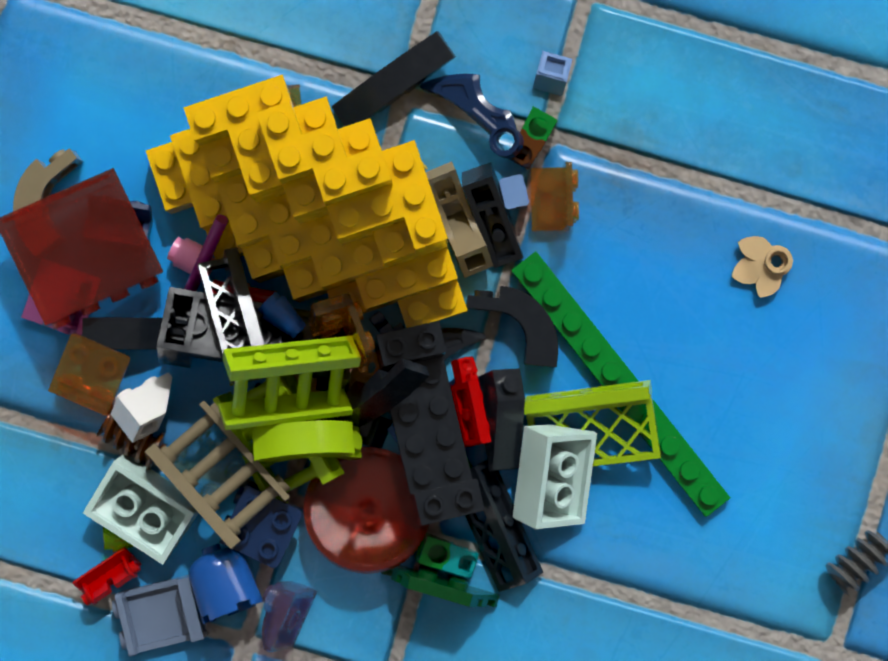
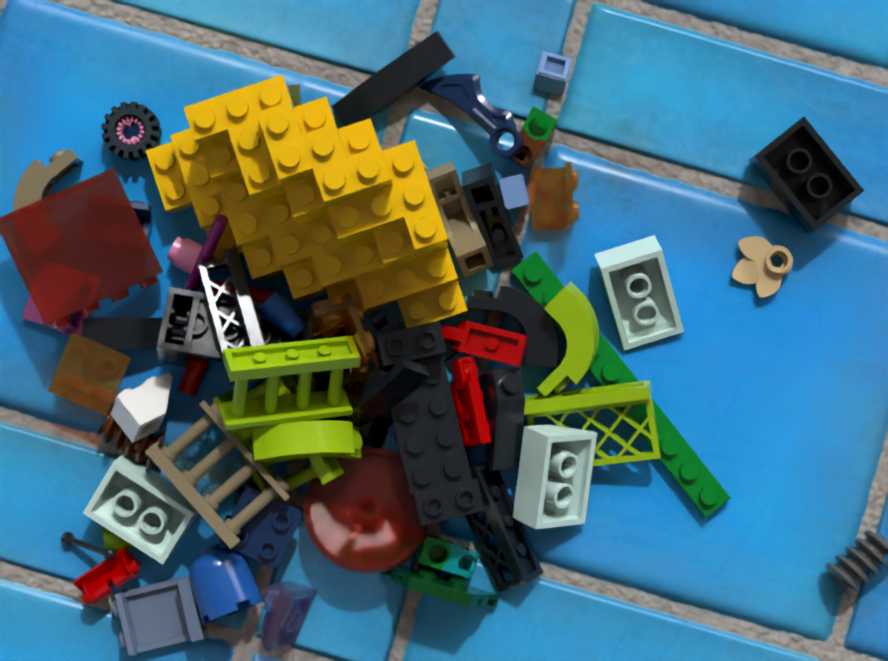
none -> black hinge [61,532,116,560]
none -> black bush [101,101,162,161]
none -> red pin [177,357,211,397]
none -> red hinge [441,321,529,368]
none -> lime arch [537,282,599,397]
none -> light aqua slope [594,235,684,350]
none -> black brick [748,117,864,233]

